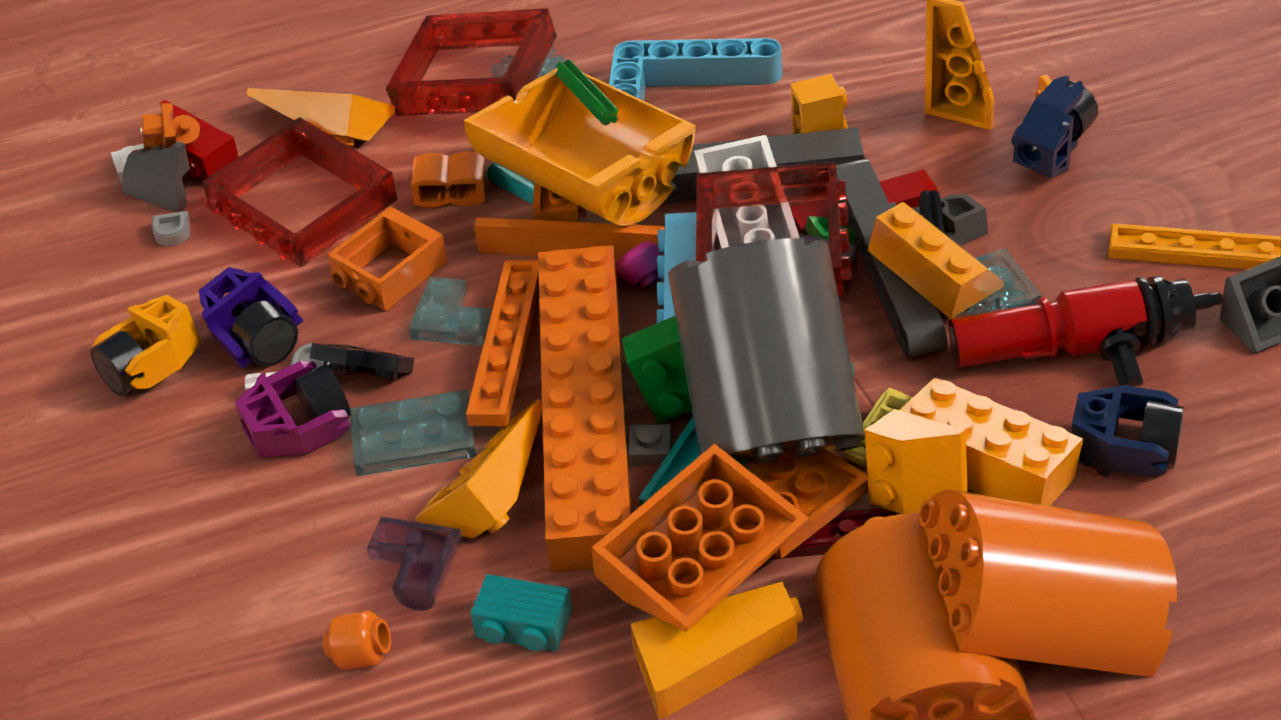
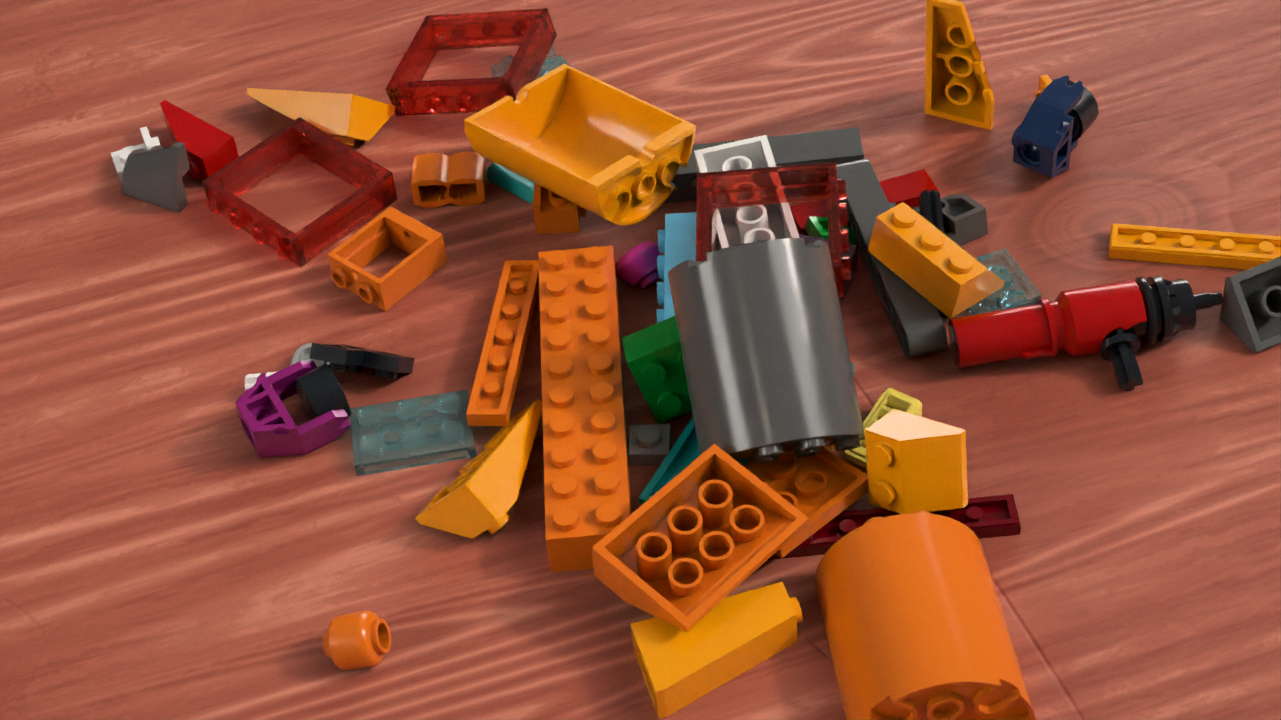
light orange piece [90,295,201,397] -> none
orange hips [142,103,200,150] -> none
light grey tile [152,211,190,247] -> none
piece [199,267,304,368] -> none
brick [367,517,461,611] -> none
clear light blue plate [409,277,492,346] -> none
teal brick [471,574,573,652] -> none
orange tile [474,217,665,260] -> none
green axle [556,59,618,125] -> none
medium azure beam [609,38,783,101] -> none
light orange brick [790,74,848,134] -> none
light orange brick [900,378,1083,506] -> none
orange cylinder [919,490,1177,677] -> none
dark blue piece [1071,385,1184,477] -> none

